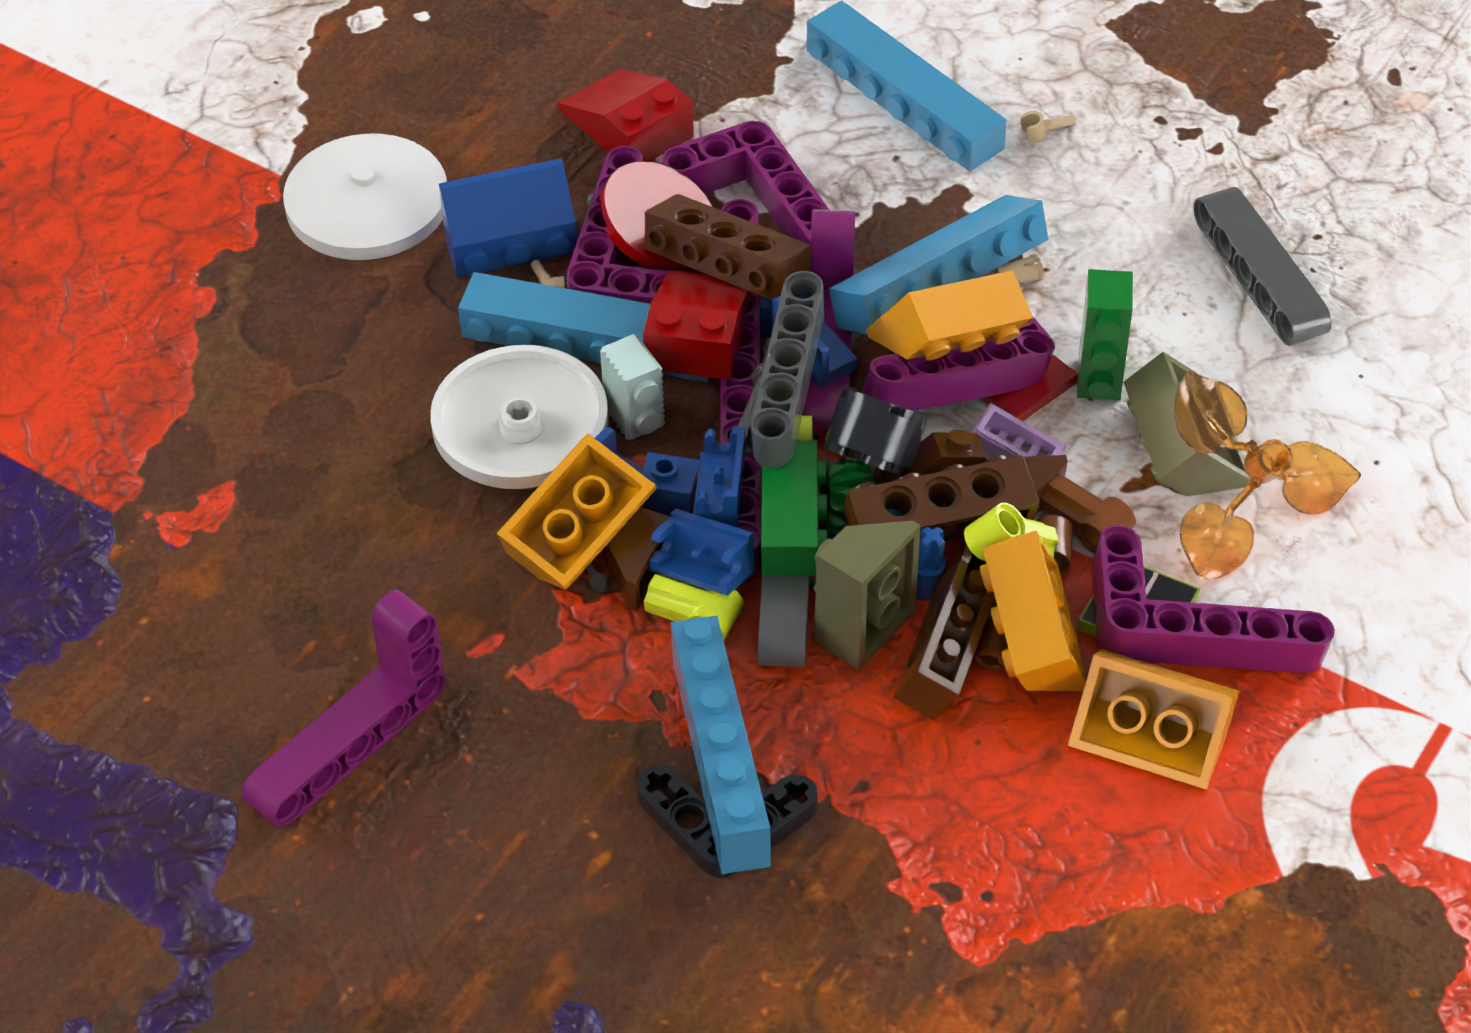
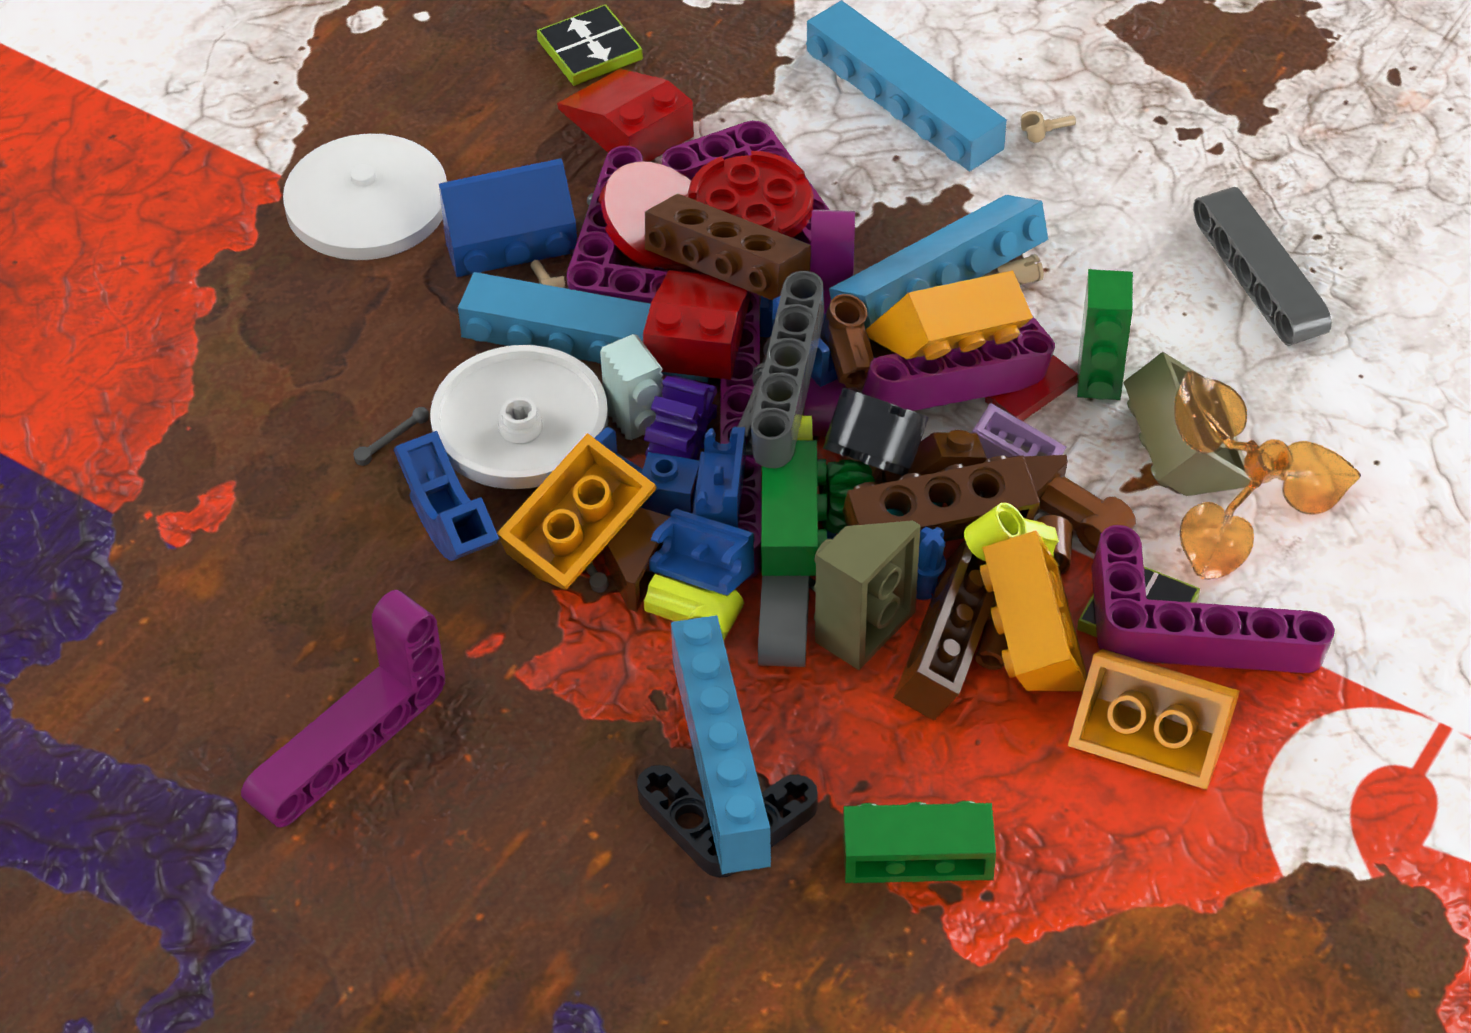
none -> dark grey hinge [353,407,429,466]
none -> blue arch [394,431,499,561]
none -> tile [537,4,643,86]
none -> dark purple gear [644,375,717,460]
none -> red tile [688,151,814,238]
none -> dark orange piece [820,294,874,388]
none -> green brick [843,801,996,883]

